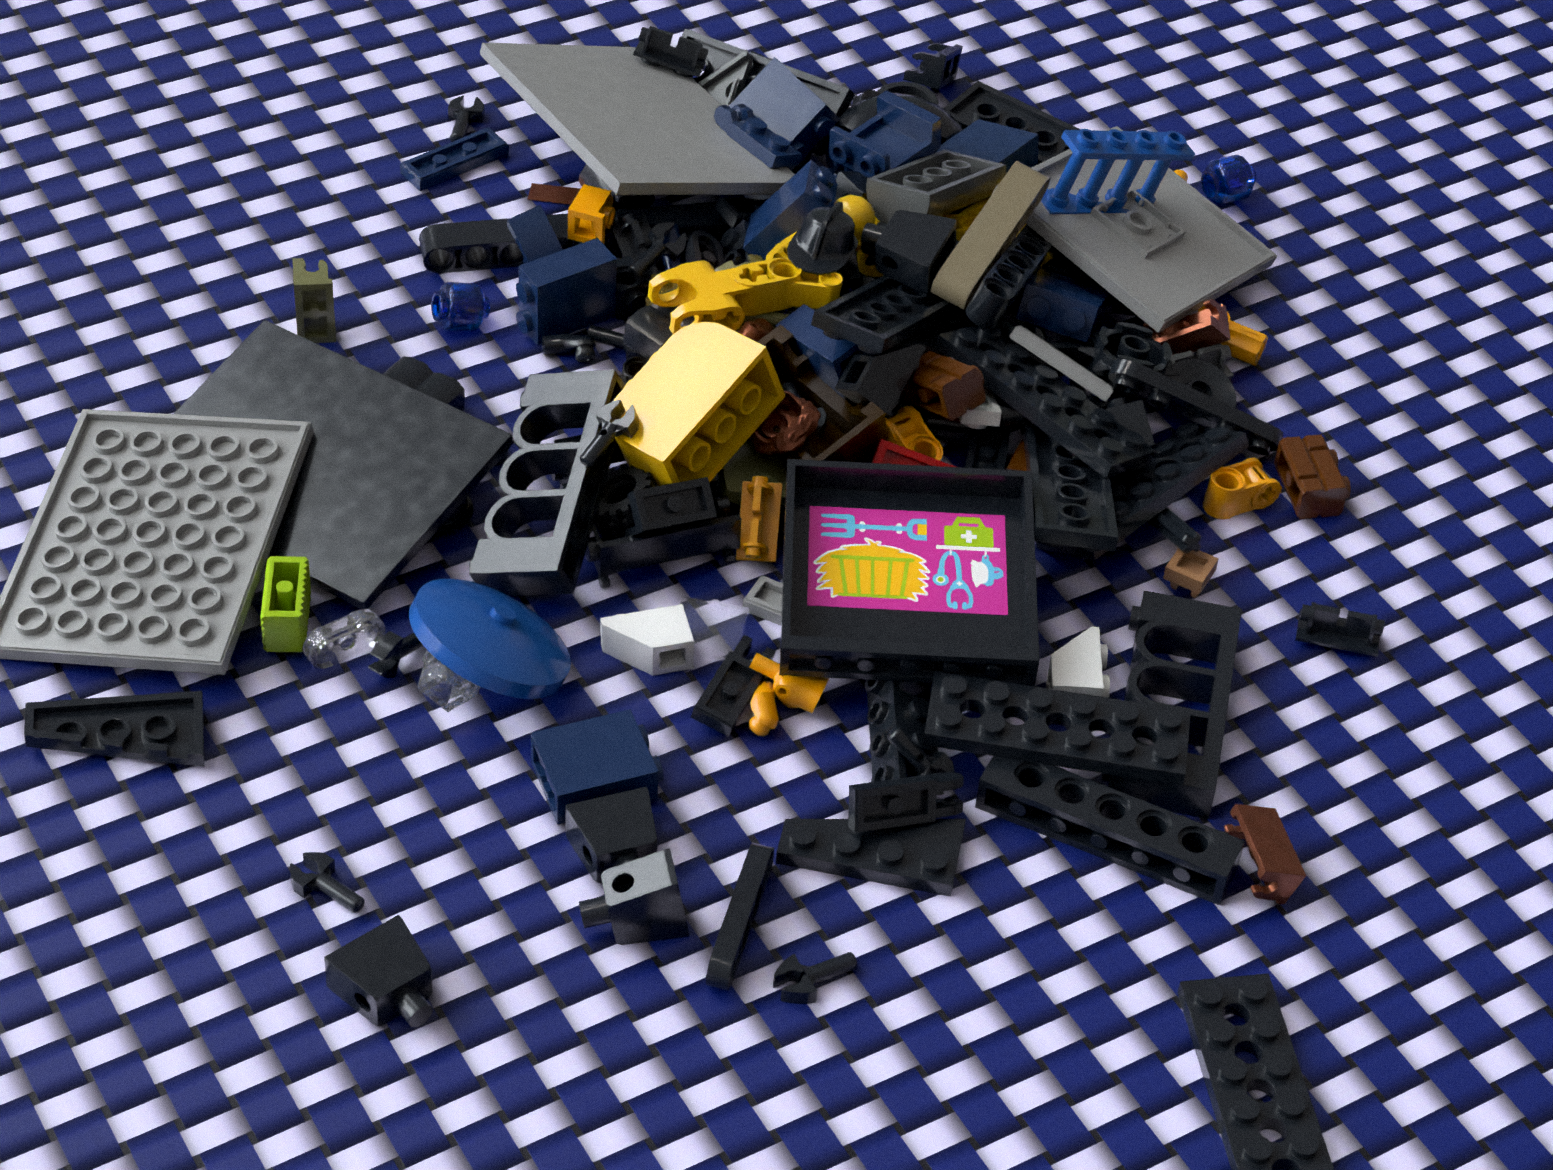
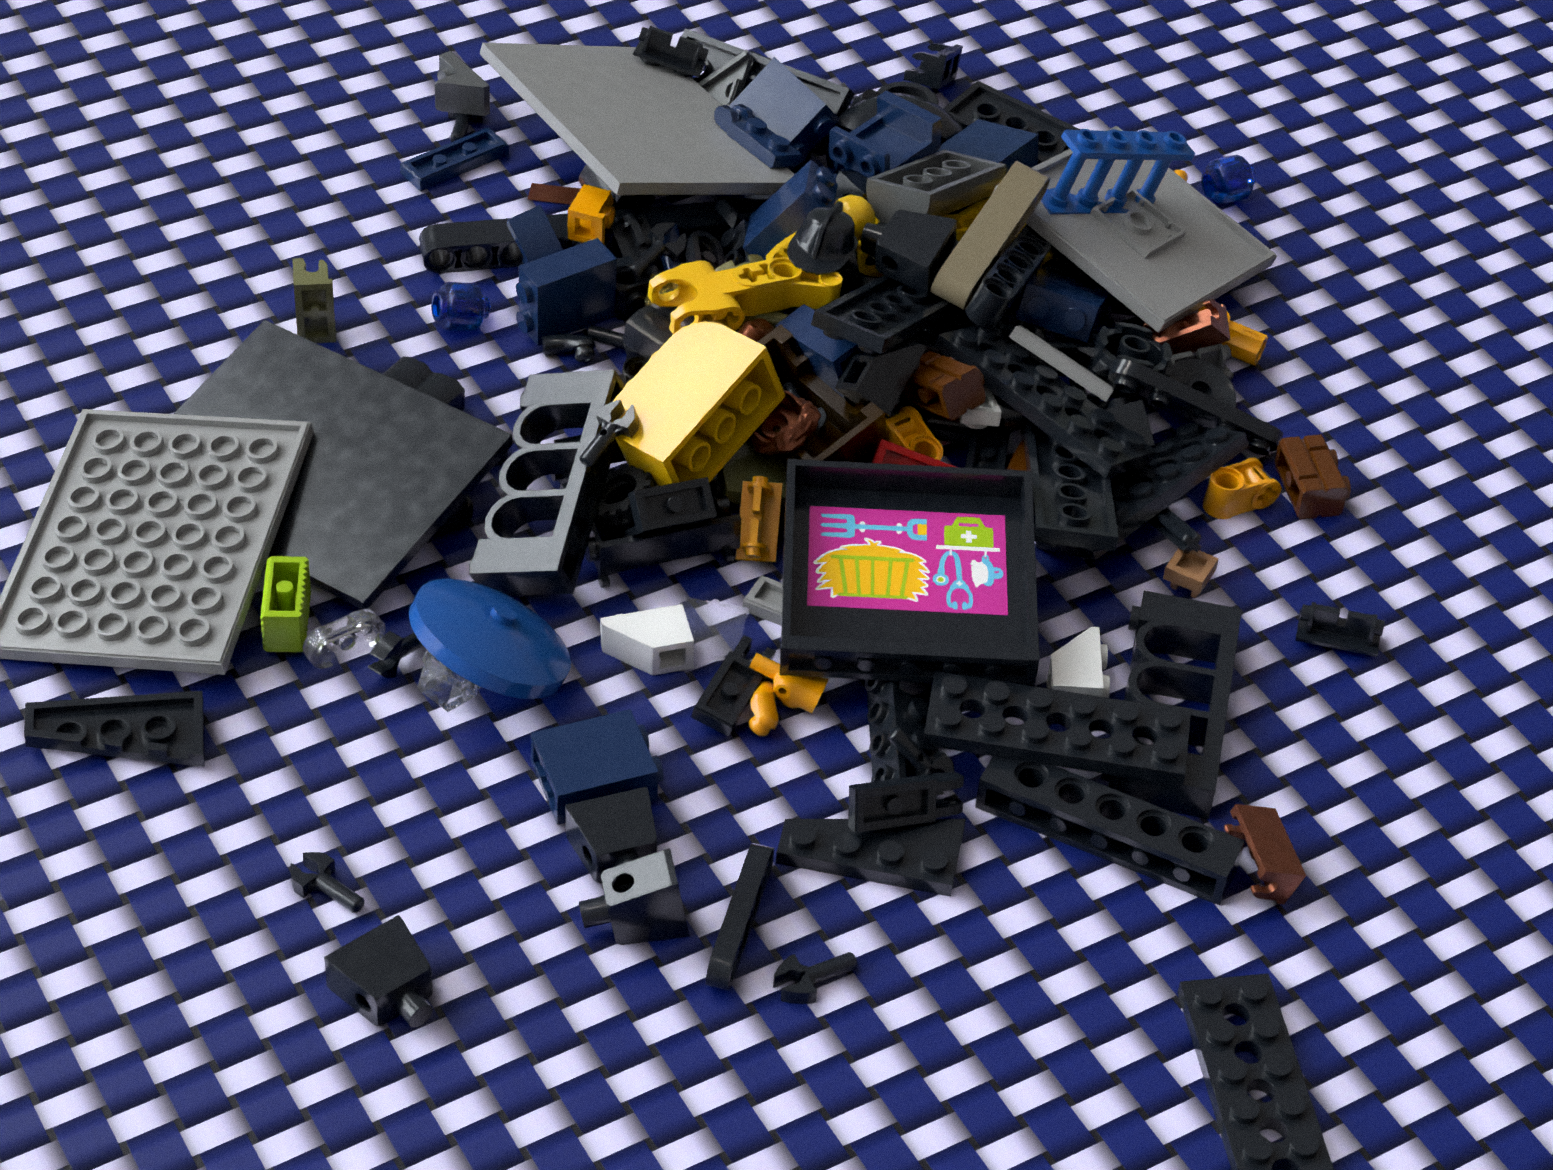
none -> dark grey slope [435,51,490,116]

